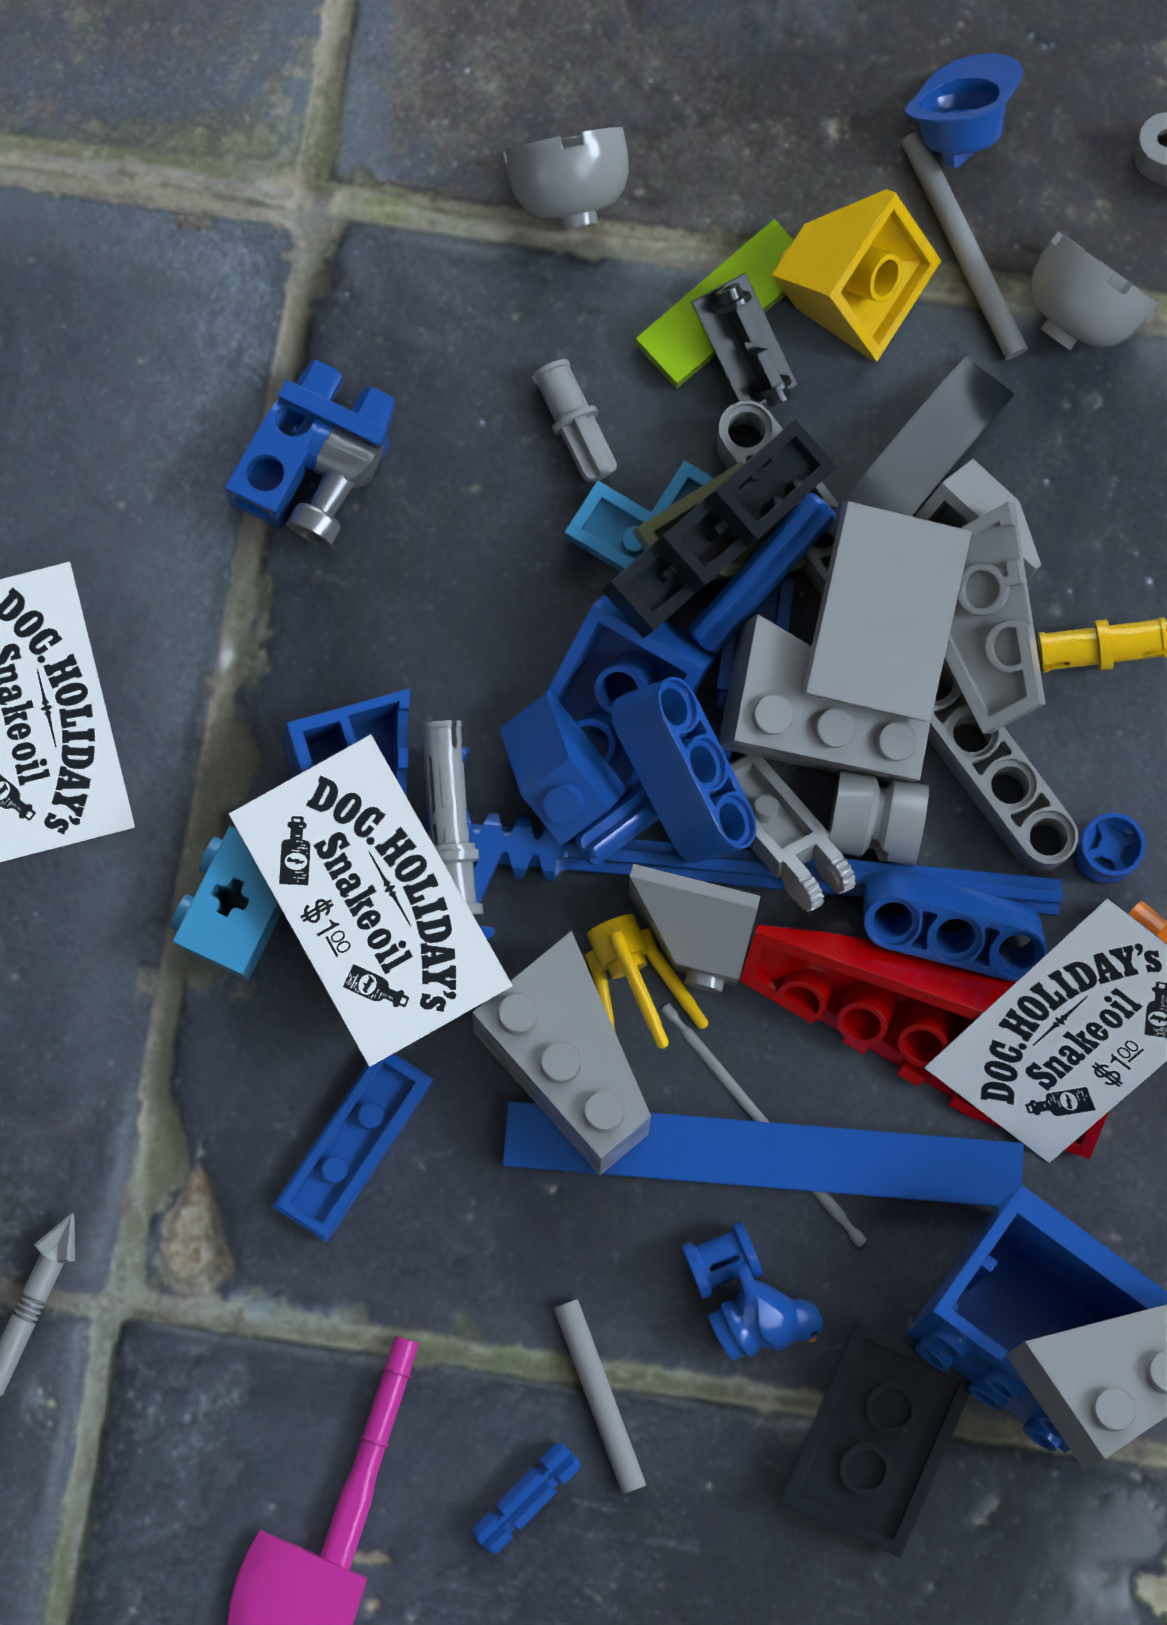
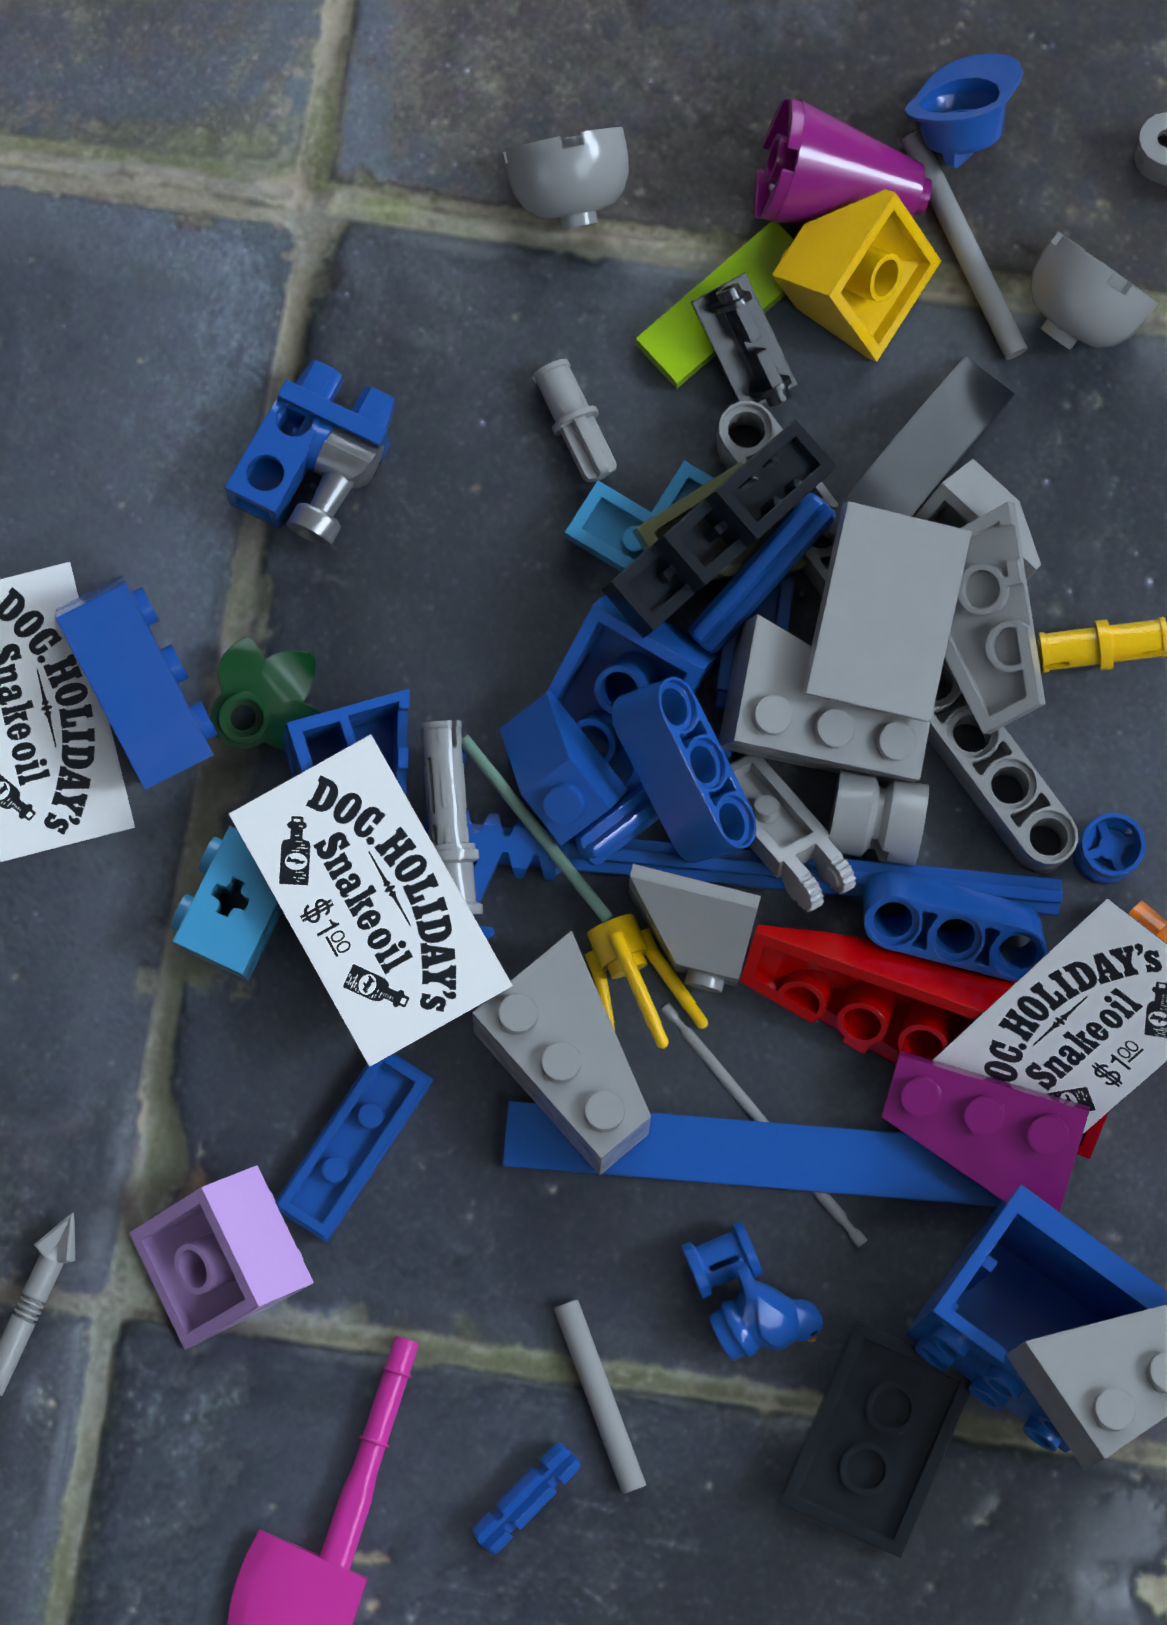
none -> blue wedge [55,576,218,790]
none -> lavender slope [129,1165,314,1350]
none -> dark green plate [210,636,322,751]
none -> sand green axle [462,735,613,923]
none -> magenta cone [753,98,932,223]
none -> magenta wing [882,1051,1090,1212]

